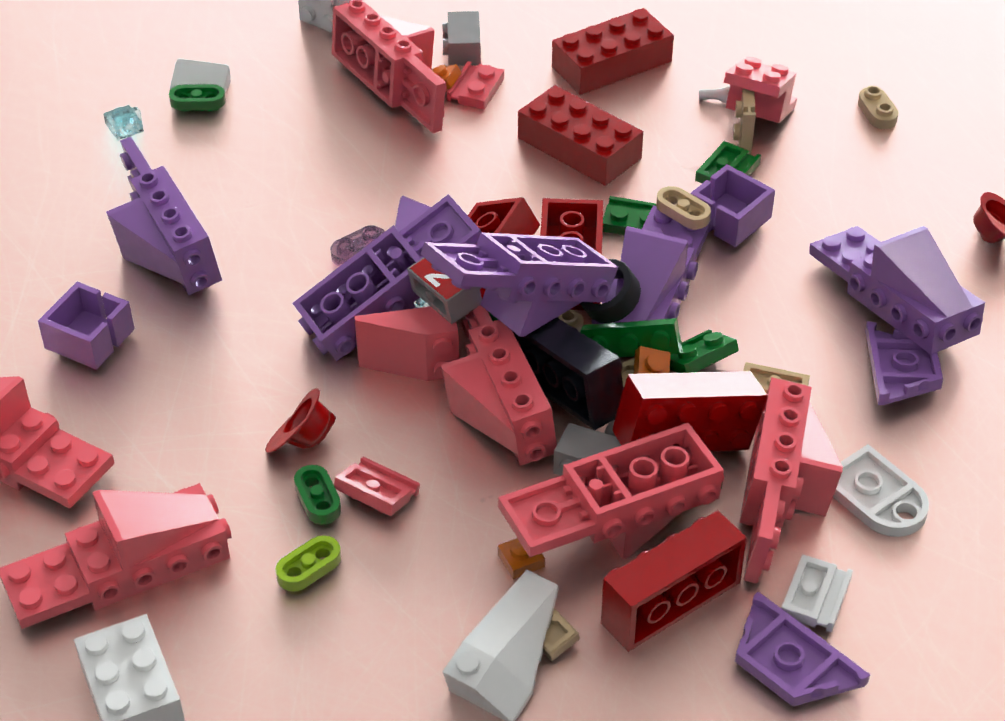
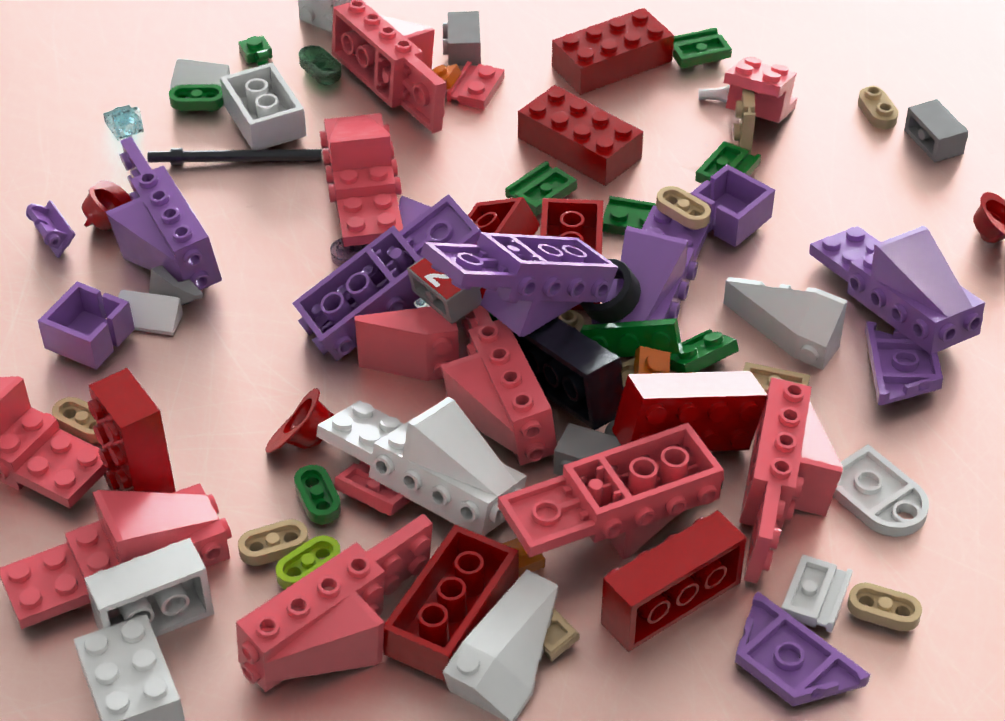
none -> medium lavender hinge [26,200,76,258]
none -> tan plate [52,397,99,443]
none -> red piece [81,180,132,231]
none -> white brick [84,538,214,637]
none -> red brick [87,368,176,493]
none -> white slope [118,290,183,336]
none -> black bar [147,148,322,165]
none -> light grey slope [149,266,203,305]
none -> white brick [220,62,307,150]
none -> coral wedge [236,514,433,693]
none -> green plate [238,35,273,66]
none -> tan plate [238,519,309,566]
none -> clear green plate [298,45,342,85]
none -> white wedge [316,397,527,536]
none -> coral wedge [319,113,403,247]
none -> red brick [383,524,519,682]
none -> green plate [505,161,577,216]
none -> green plate [673,27,732,68]
none -> white wedge [723,277,847,370]
none -> tan plate [847,582,922,631]
none -> light grey brick [904,99,969,162]

